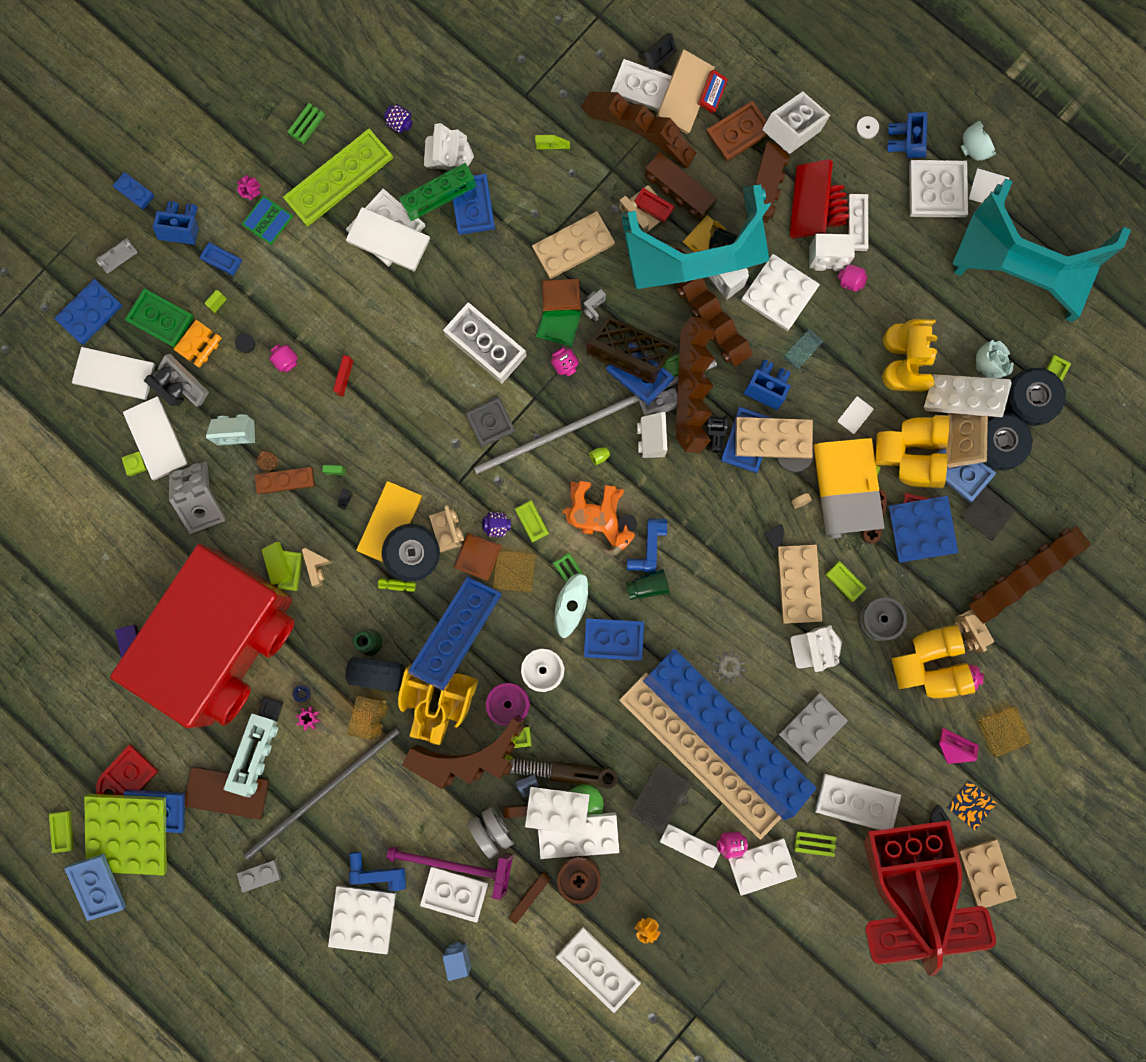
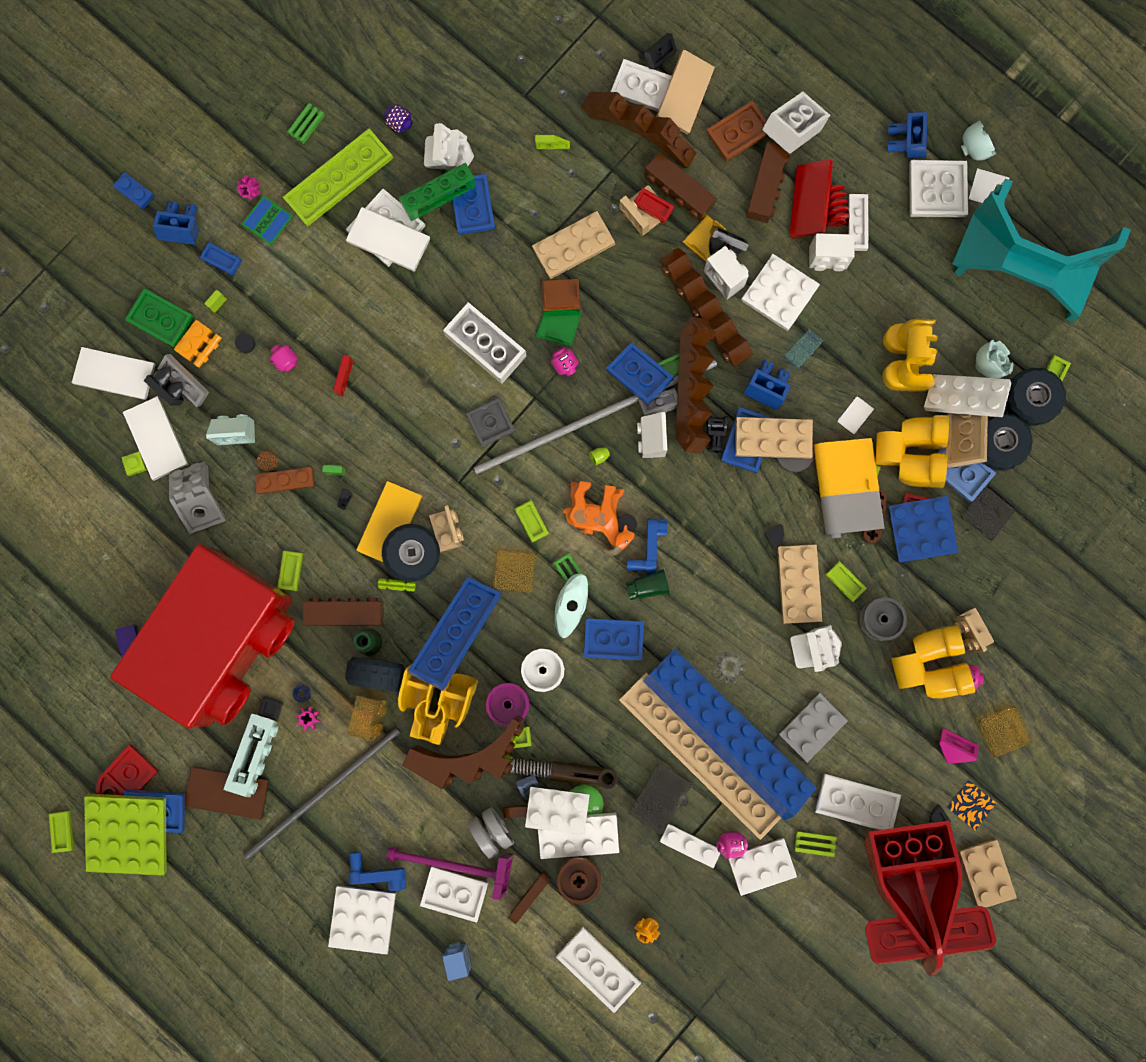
blue plate [54,279,123,345] -> none
medium blue plate [64,854,126,921] -> none
light grey hinge [96,238,138,274] -> none
light grey plate [237,859,282,893] -> none
lime tile [261,542,290,585] -> none
tan slope [302,548,333,587] -> none
dark orange piece [454,533,502,581] -> none
dark purple head [482,512,511,537] -> none
light grey bracket [583,289,606,322] -> none
dark brown fence [586,316,675,385] -> none
teal panel [621,184,772,289] -> none
tile [698,70,728,113] -> none
tan tile [792,493,812,508] -> none
dark pink head [838,264,868,292] -> none
white wheel [856,116,879,139] -> none
reddish brown brick [969,525,1091,624] -> none
none -> reddish brown brick [303,598,384,626]

